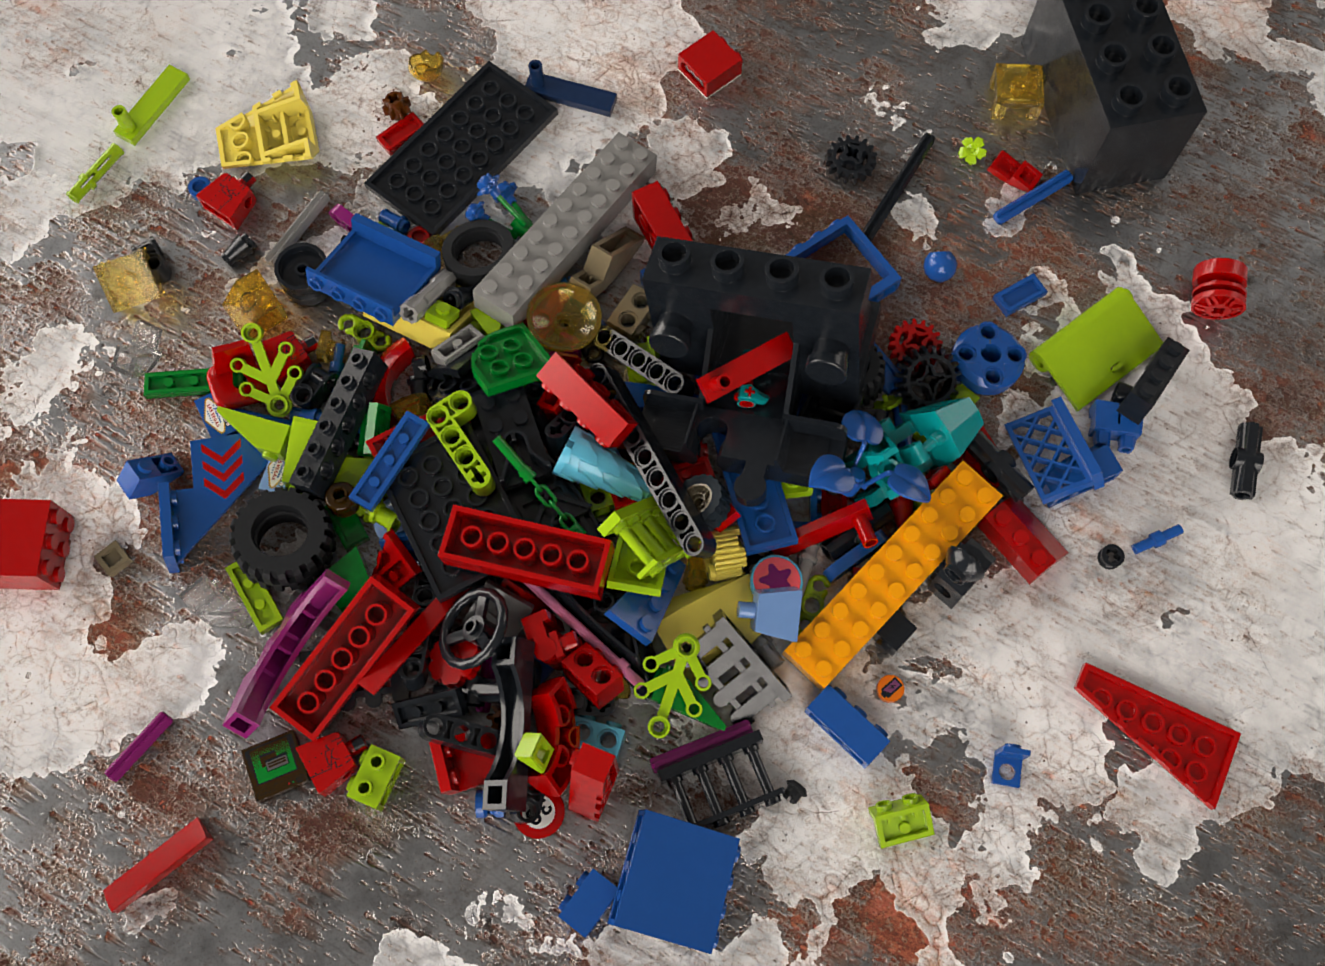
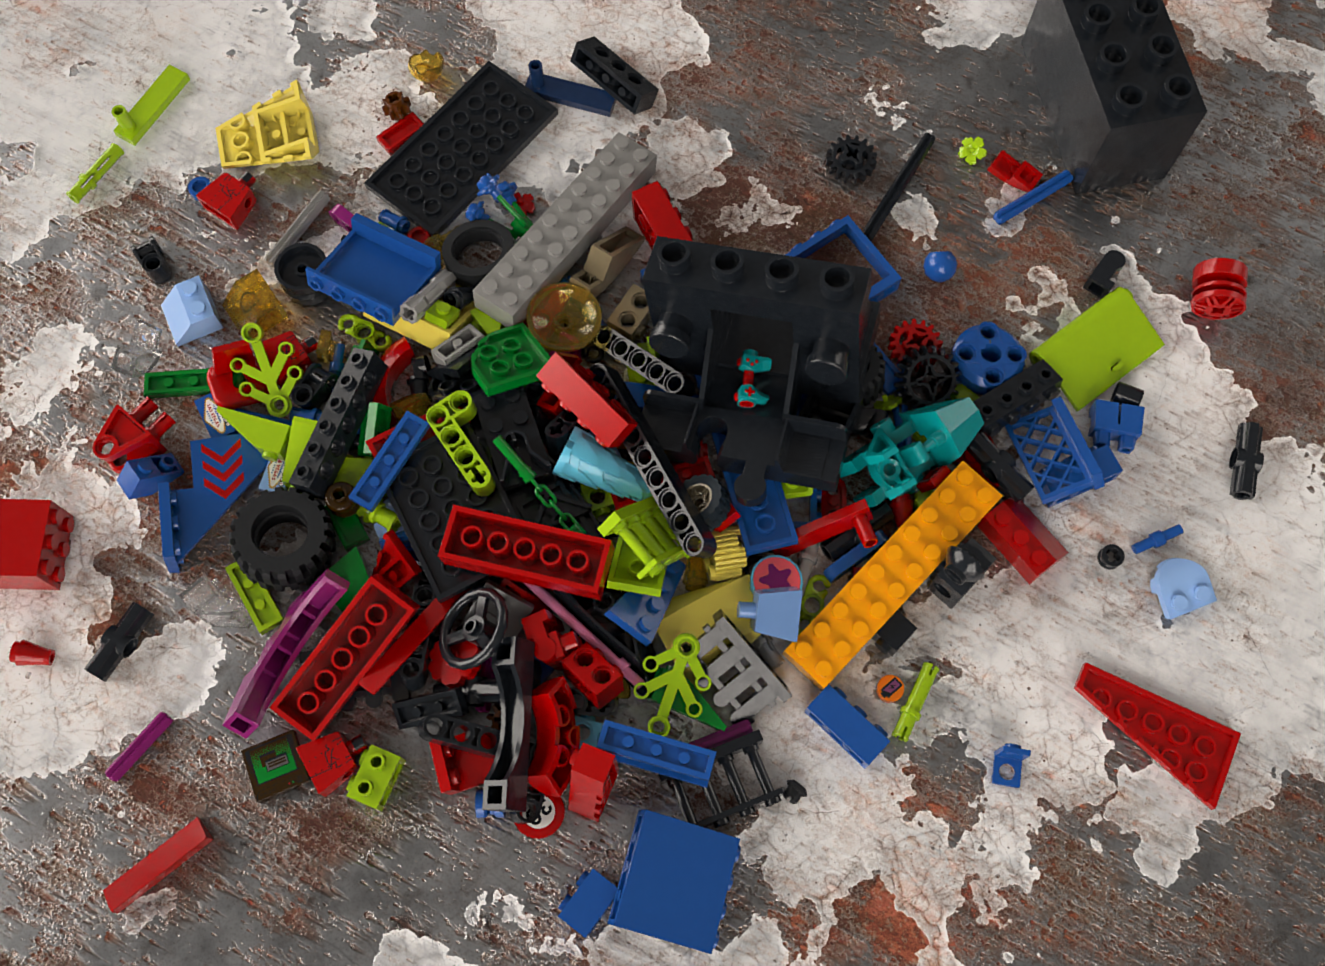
clear yellow panel [93,247,165,313] -> none
dark tan tile [94,540,134,578] -> none
black cone [220,232,258,266] -> none
lime slope [515,732,554,773] -> none
red piece [678,30,743,99] -> none
red piece [696,332,793,403] -> none
blue plant [809,409,931,503] -> none
lime bracket [868,793,935,849] -> none
clear yellow panel [990,63,1044,121] -> none
blue tile [992,273,1048,317] -> none
black arch [1116,337,1190,425] -> none
none -> red cone [9,639,55,666]
none -> black piece [84,601,155,682]
none -> red piece [92,397,176,474]
none -> light blue slope [161,275,224,347]
none -> red plant [512,192,536,216]
none -> black brick [570,36,659,115]
none -> blue fence [596,720,716,788]
none -> lime pin [892,662,939,742]
none -> black brick [973,359,1063,437]
none -> black leg [1083,250,1126,299]
none -> light blue slope [1150,558,1217,620]

